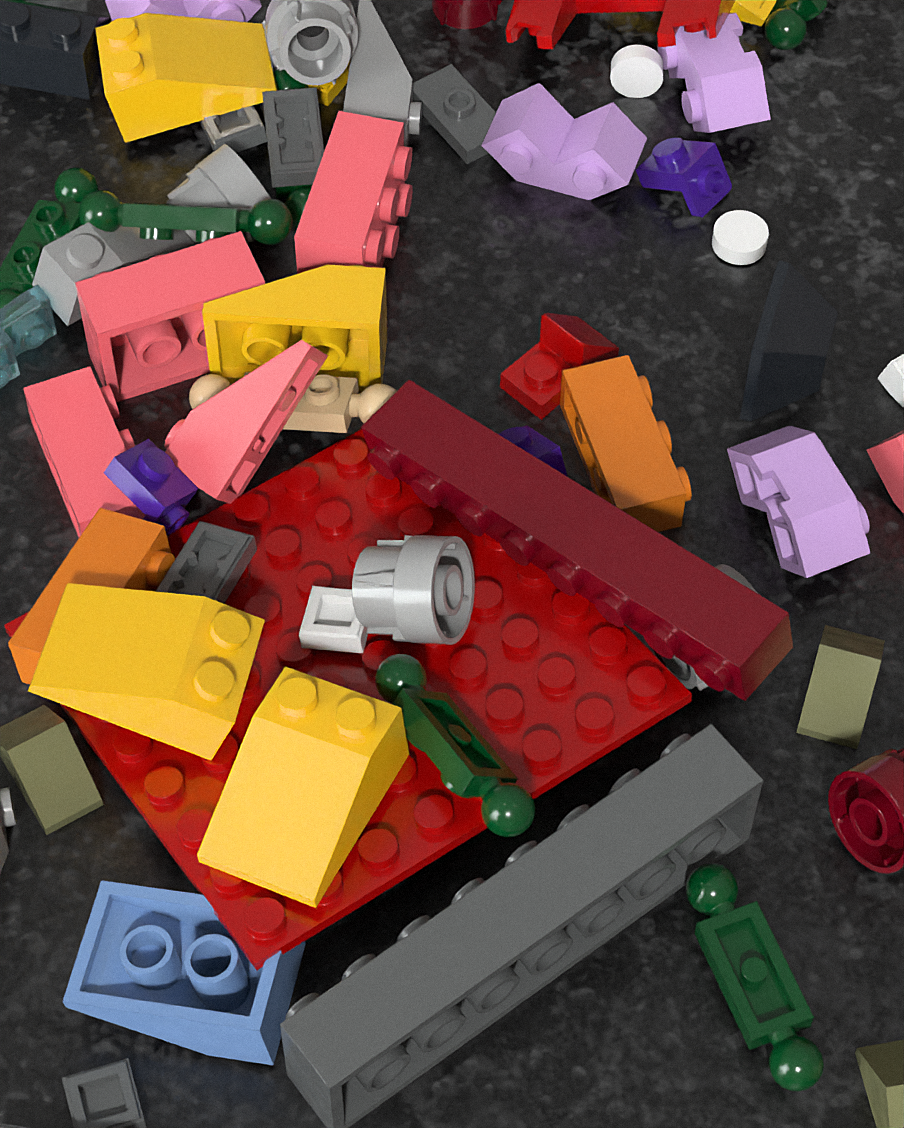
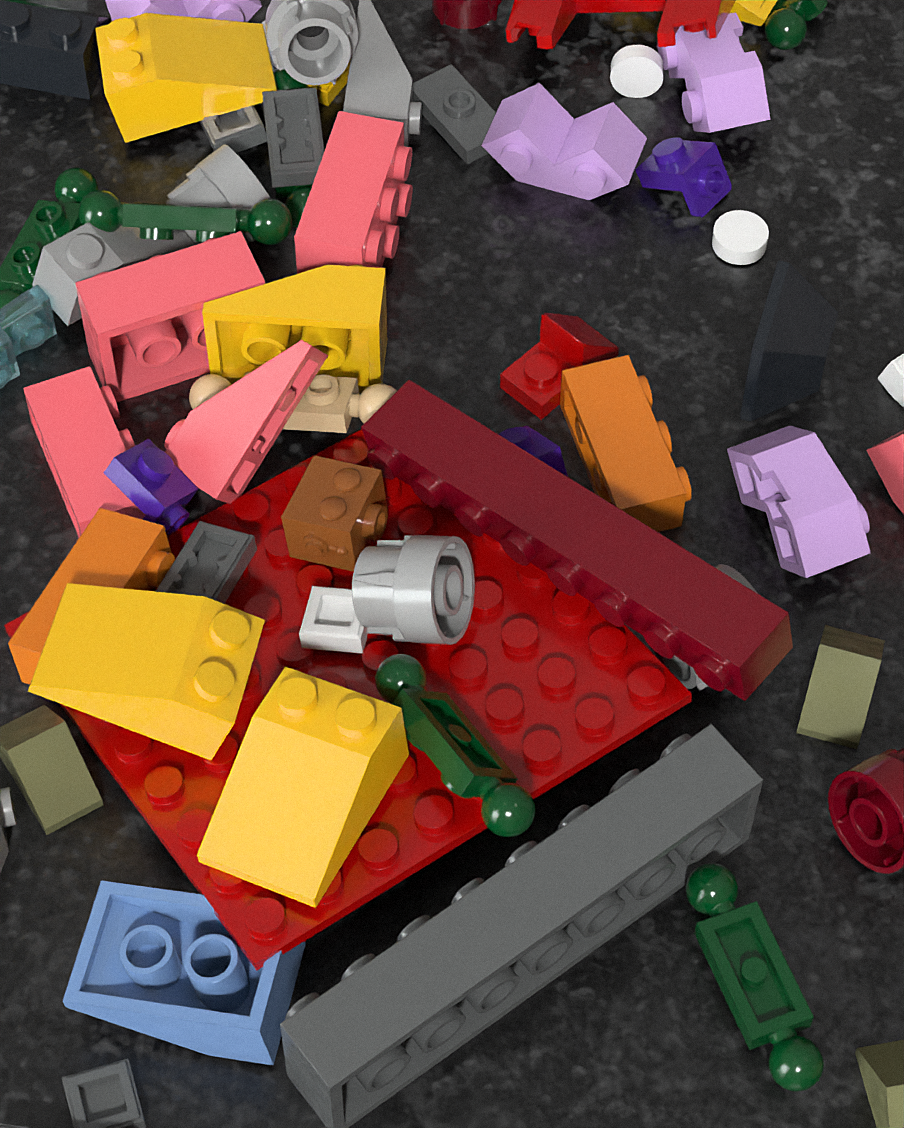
none -> dark orange head [281,455,388,572]

